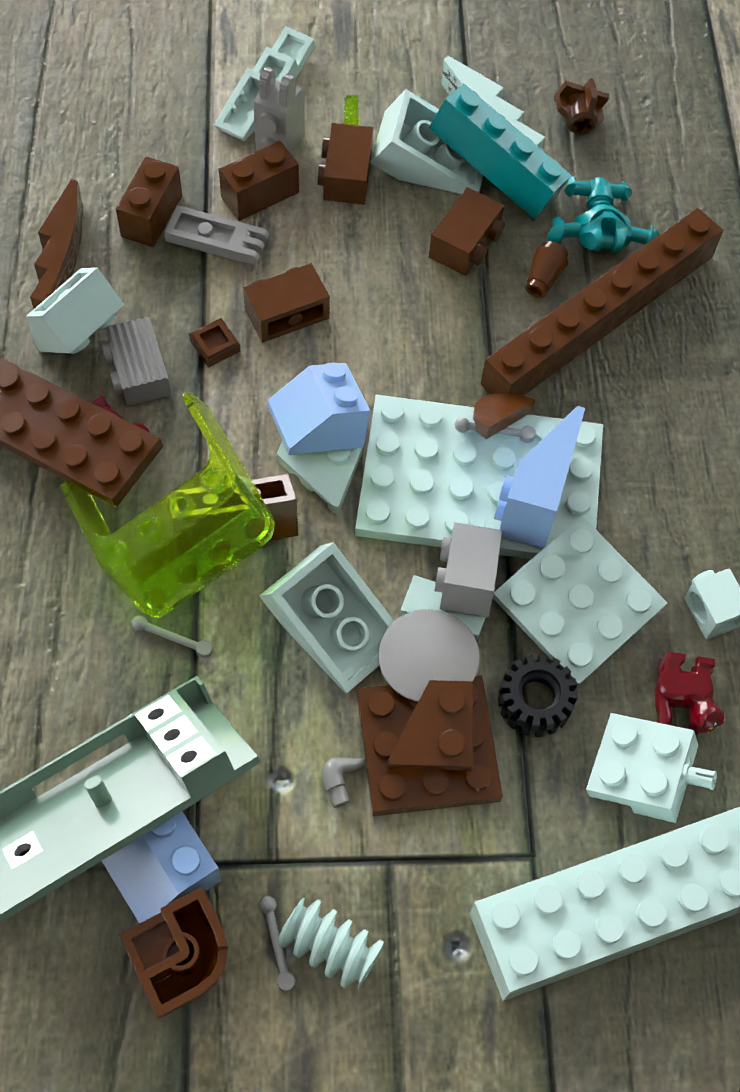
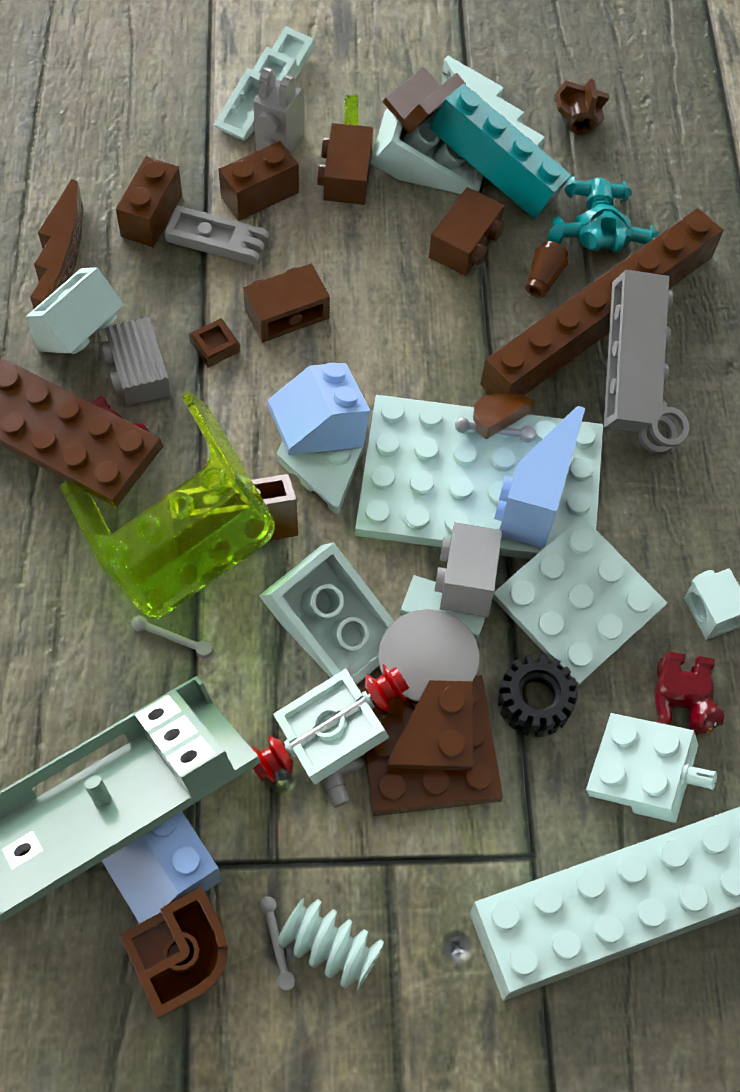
none -> light aqua plate [251,664,410,785]
none -> panel [383,68,466,134]
none -> light grey hinge [604,269,689,453]

